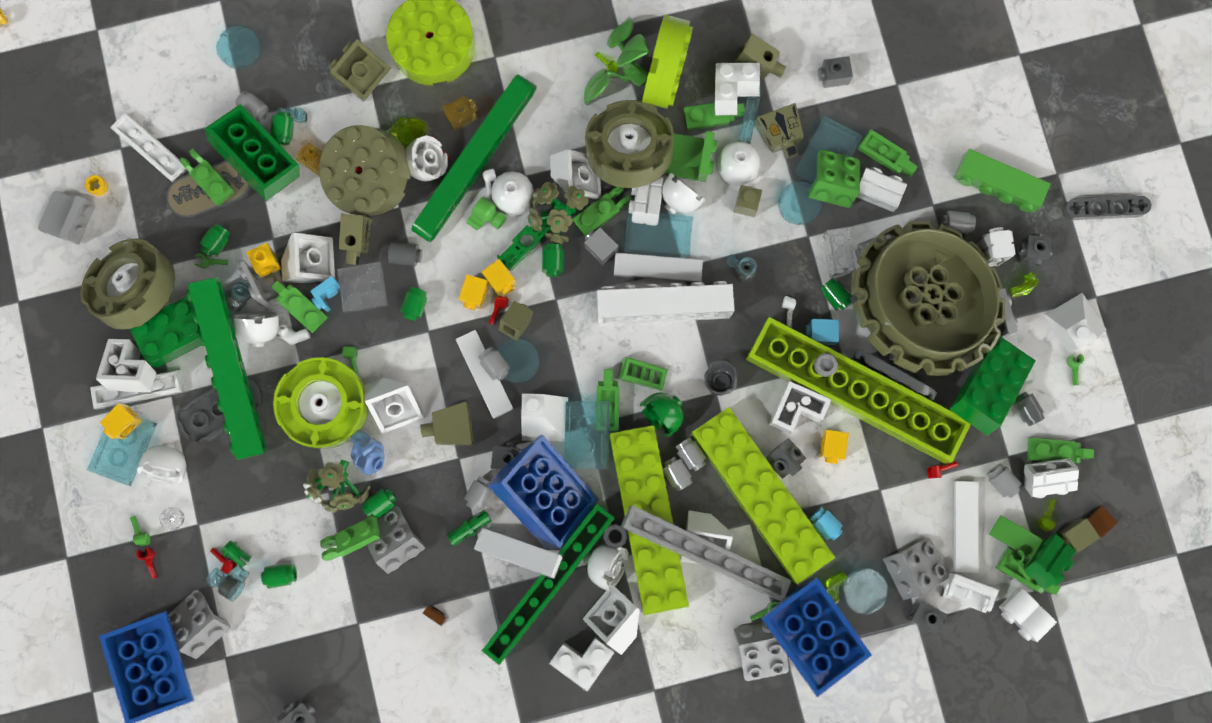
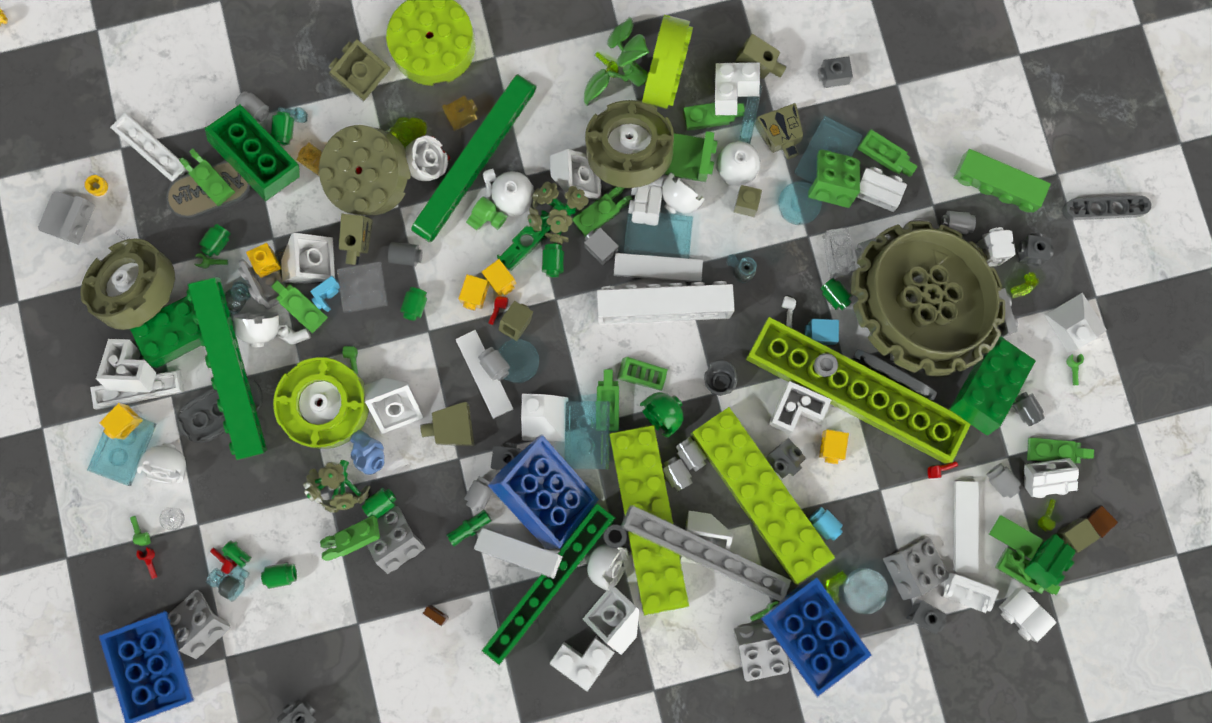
clear light blue tile [216,26,261,69] -> none

